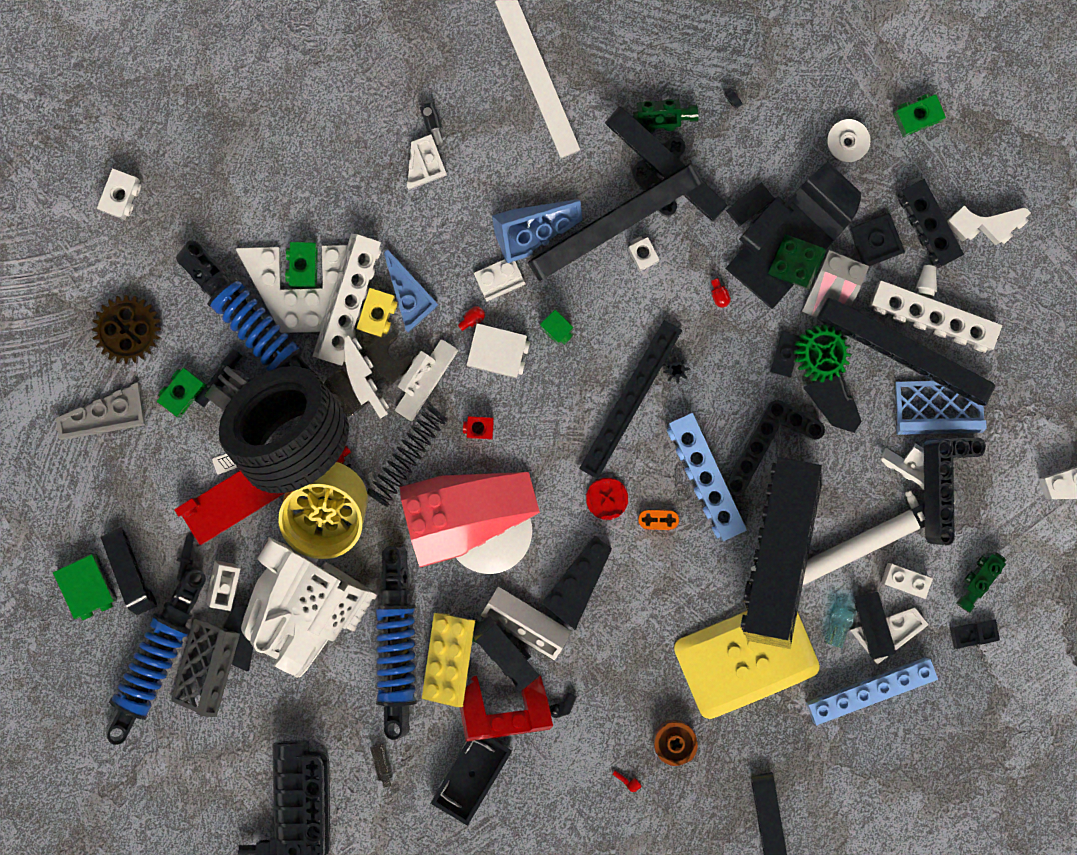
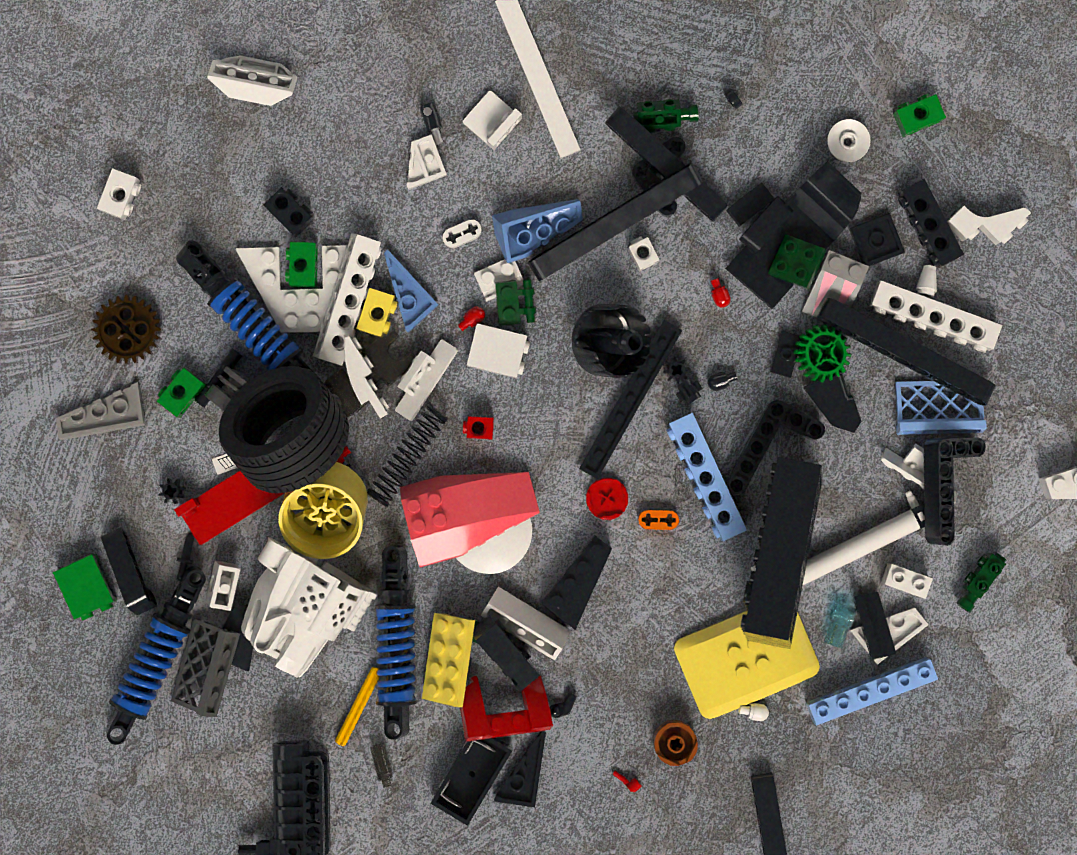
green brick [540,310,574,345] -> none
black slope [950,619,1000,649] -> none
none -> black gear [158,478,186,504]
none -> white wedge [207,55,297,106]
none -> black brick [263,187,313,238]
none -> yellow axle [335,666,380,746]
none -> white beam [443,220,482,248]
none -> white bracket [463,91,522,150]
none -> black wing [494,731,546,808]
none -> dark green plate [495,279,537,326]
none -> black piece [572,304,651,378]
none -> black gear [676,378,703,404]
none -> black cylinder [707,372,738,391]
none -> white cylinder [738,703,769,721]

